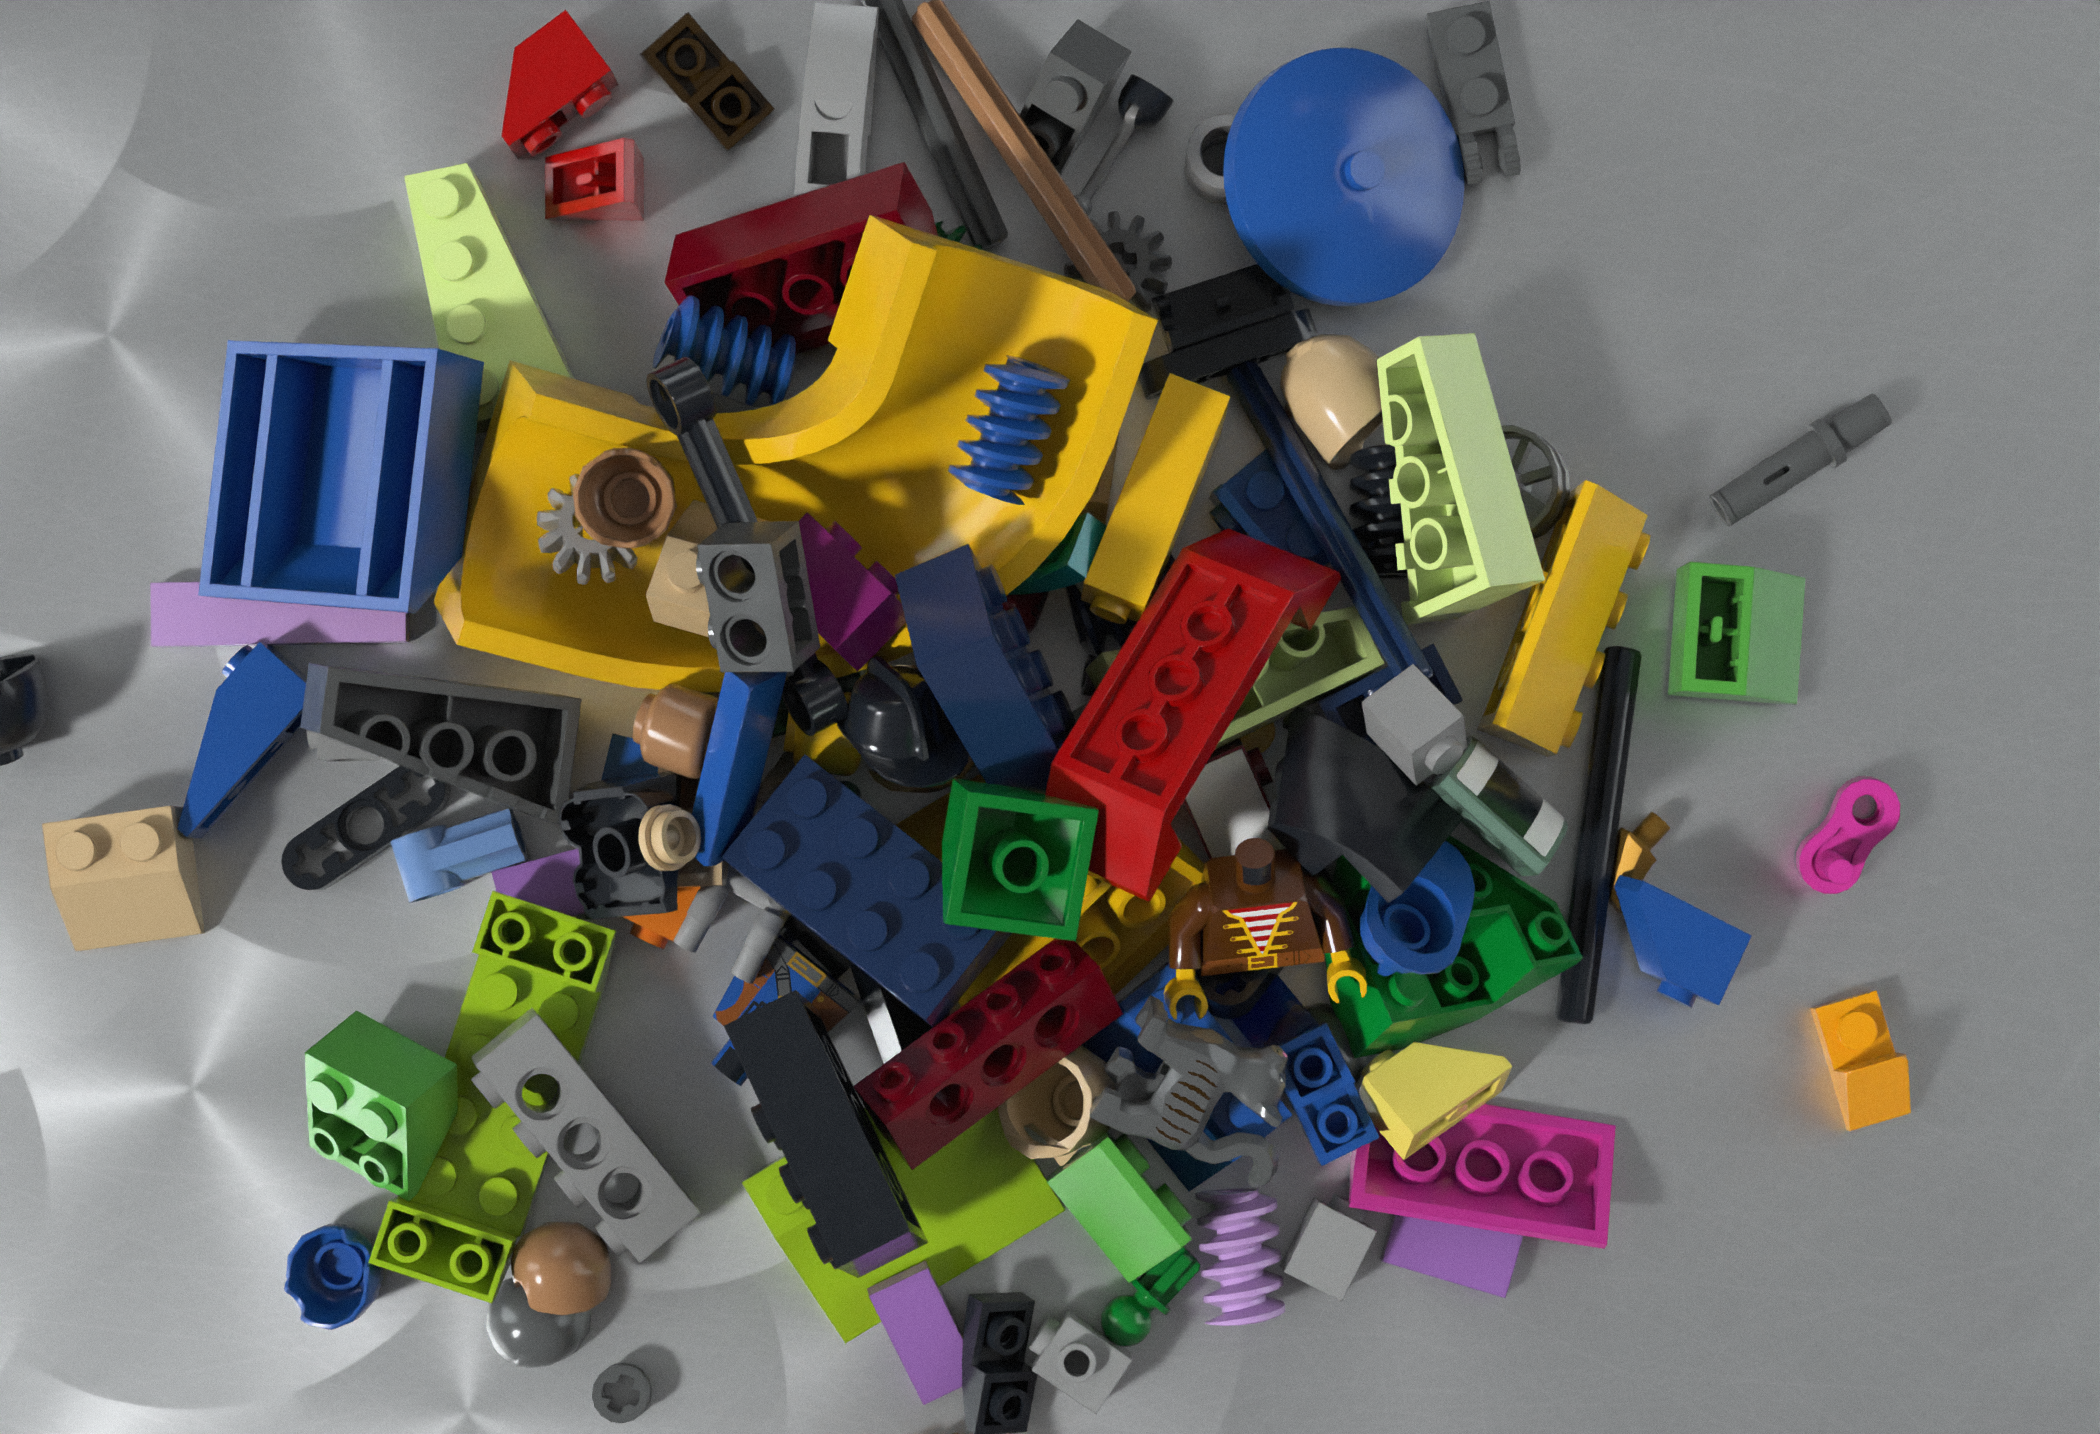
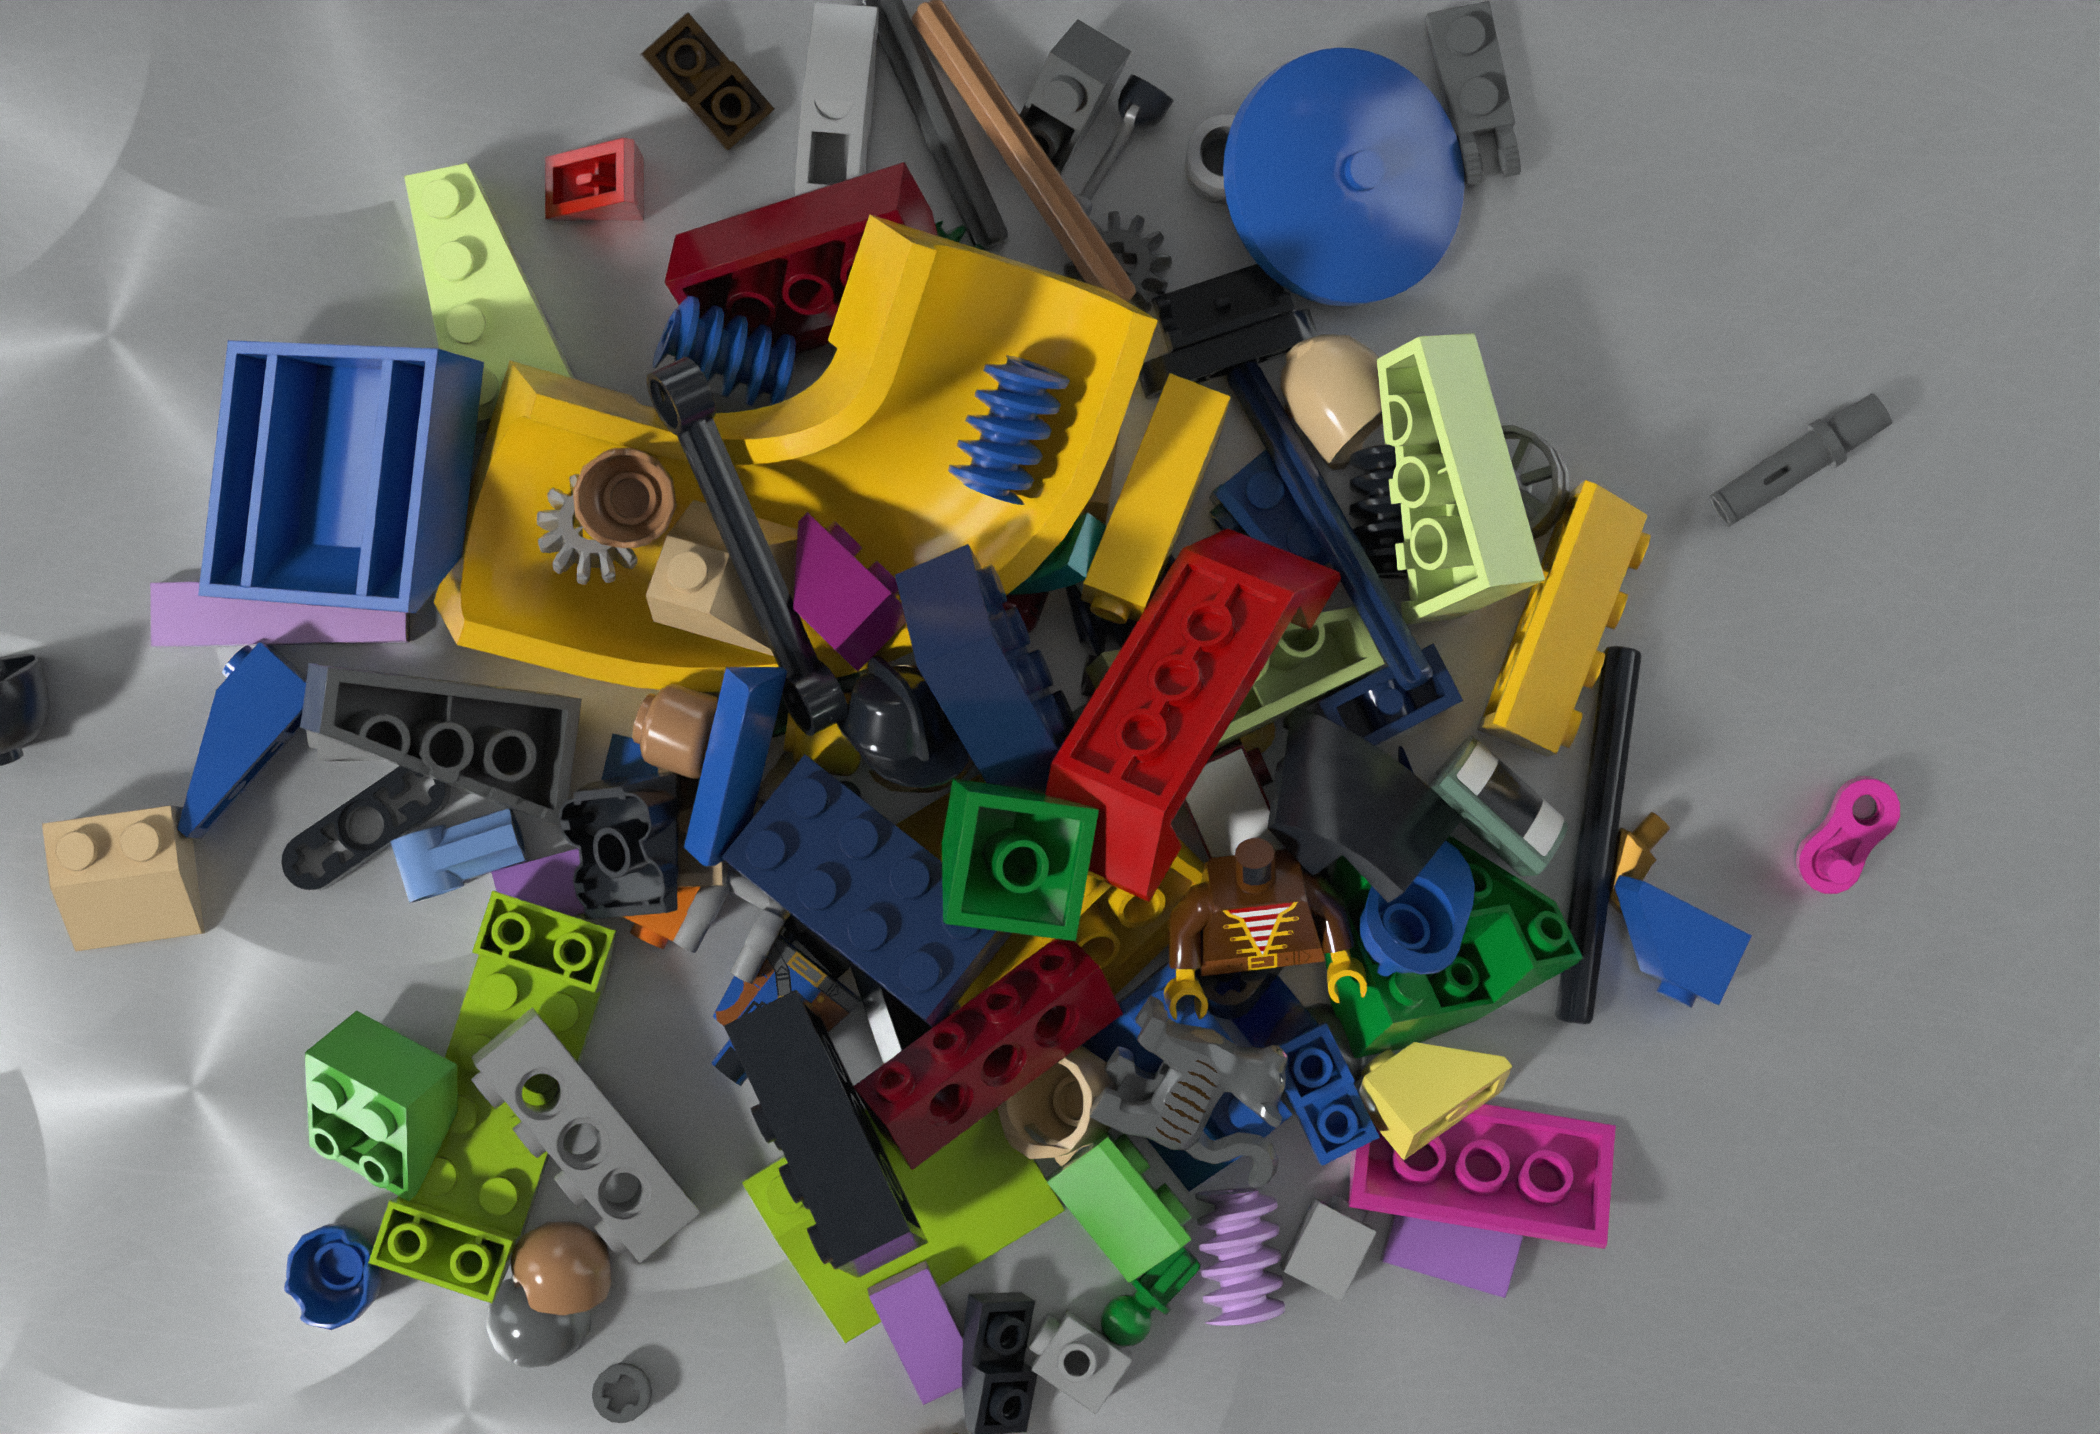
red slope [501,10,619,159] -> none
tan plate [638,804,701,871] -> none
dark grey brick [696,521,820,672] -> none
light grey brick [1362,664,1467,786] -> none
bright green slope [1668,562,1806,705] -> none
light orange slope [1810,990,1911,1131] -> none

